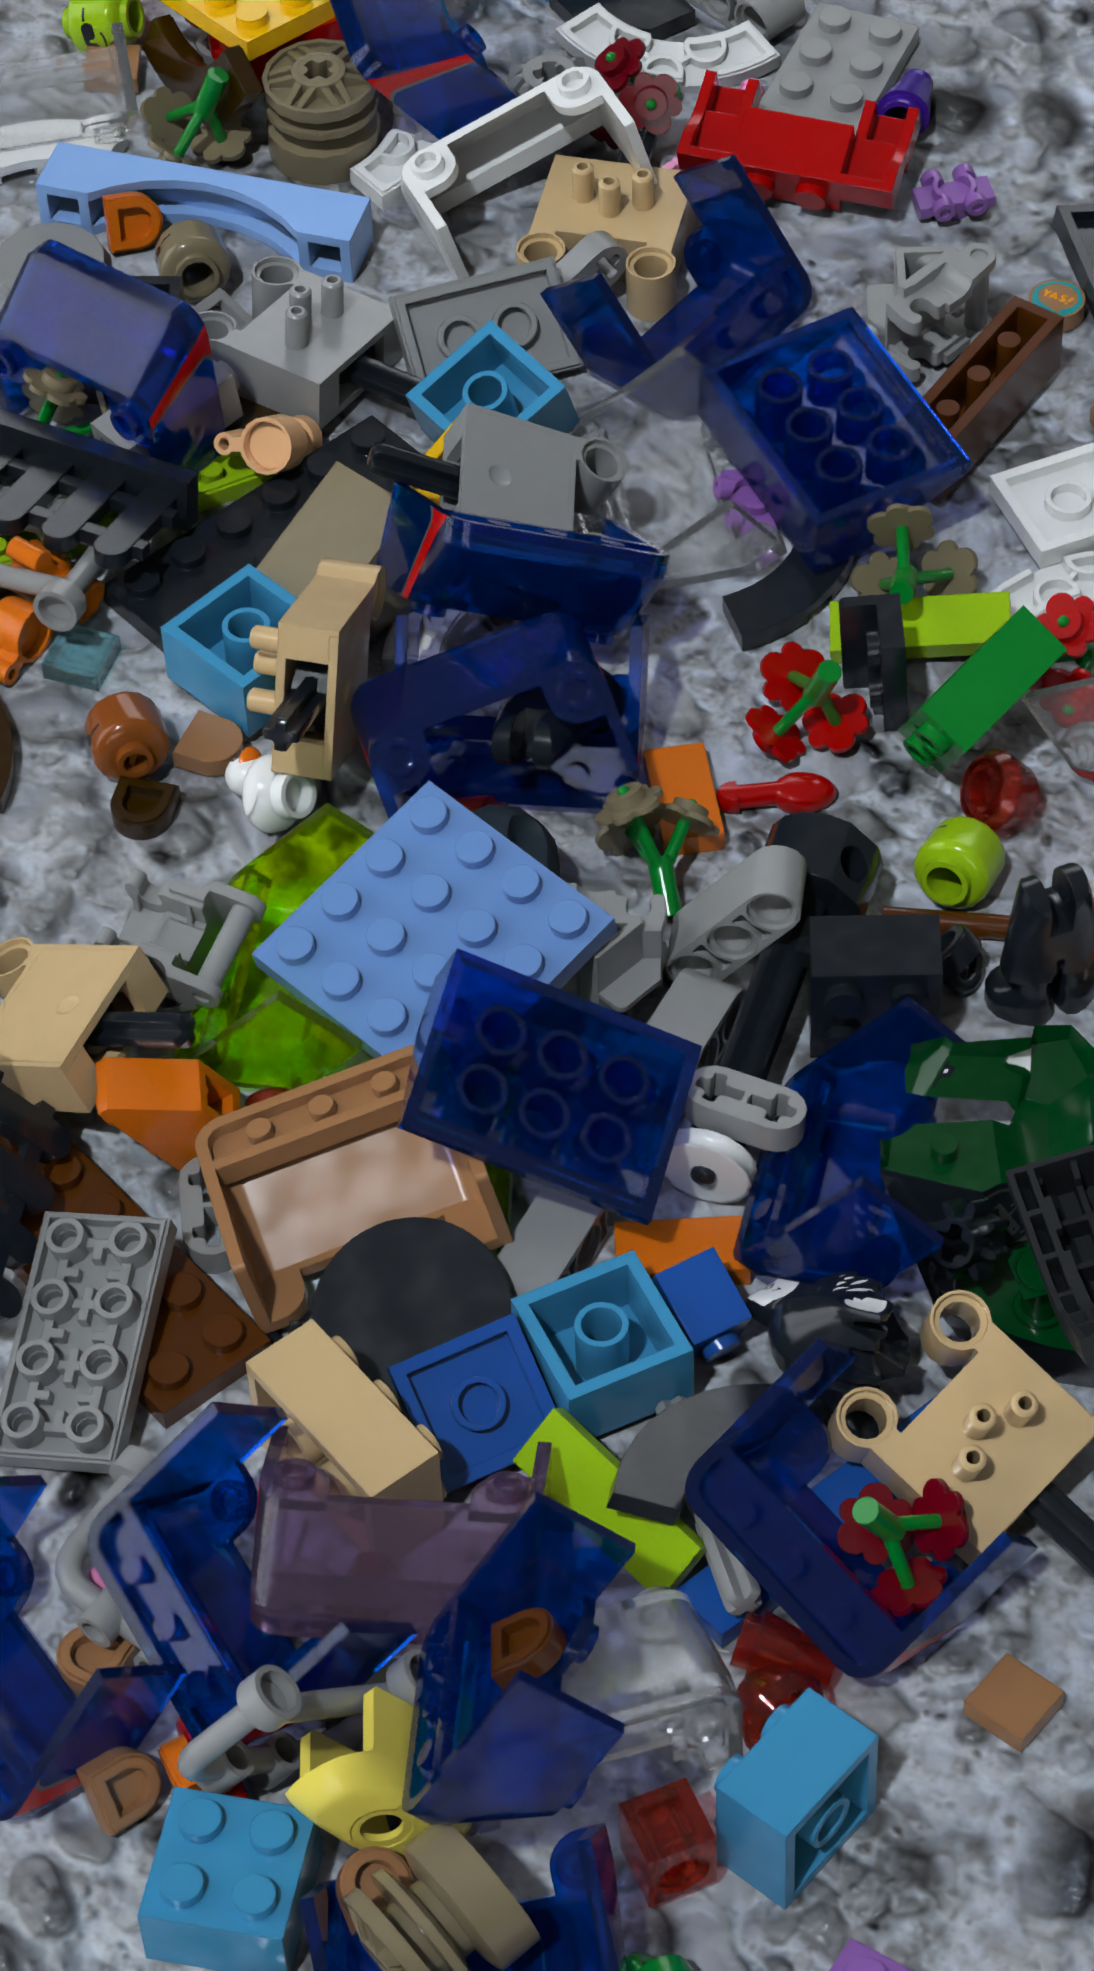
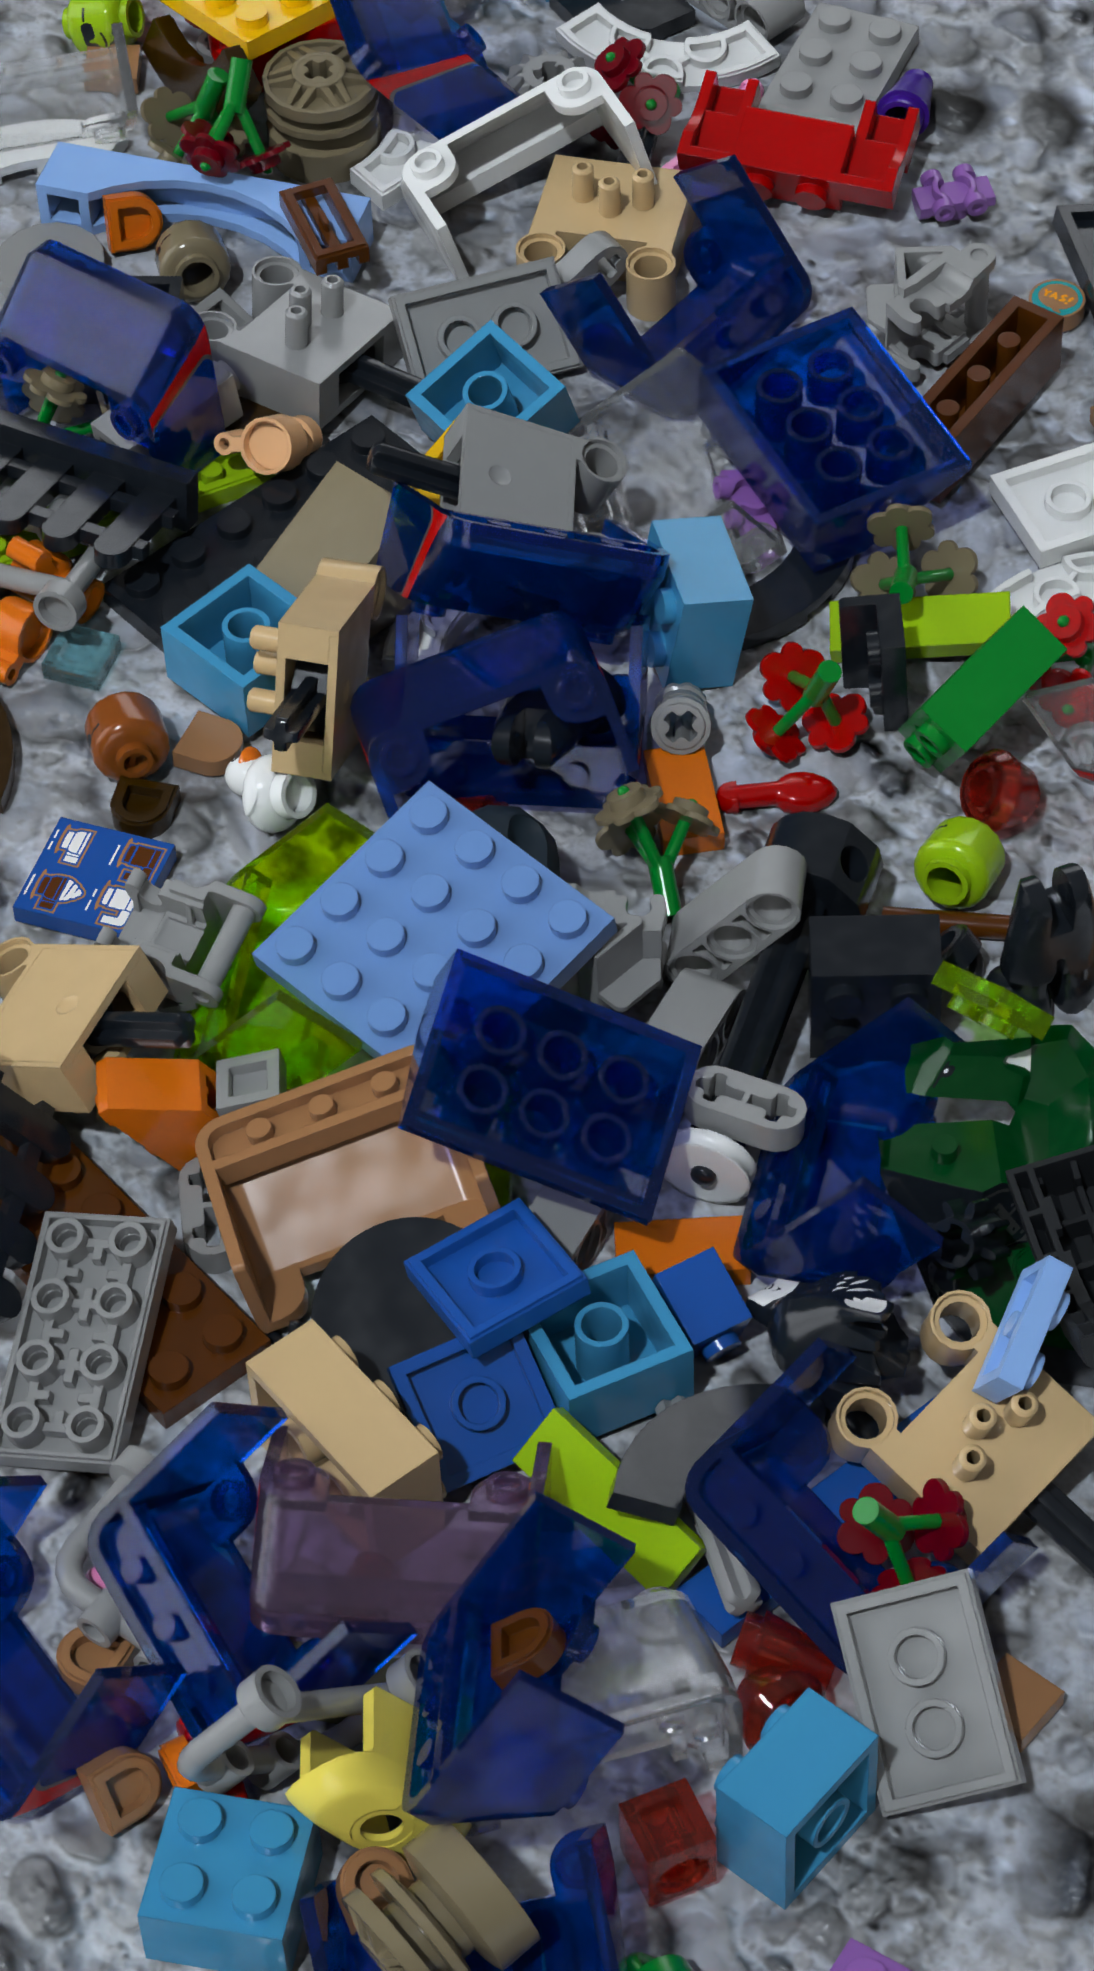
none -> blue tile [13,817,177,941]
none -> plant [179,57,292,178]
none -> light grey plate [216,1048,287,1116]
none -> reddish brown tile [279,177,370,276]
none -> blue tile [403,1197,591,1359]
none -> dark azure brick [628,516,754,689]
none -> light grey bush [650,682,712,755]
none -> light grey tile [830,1568,1027,1817]
none -> clear neon green plate [931,960,1055,1041]
none -> light blue plate [972,1255,1073,1404]

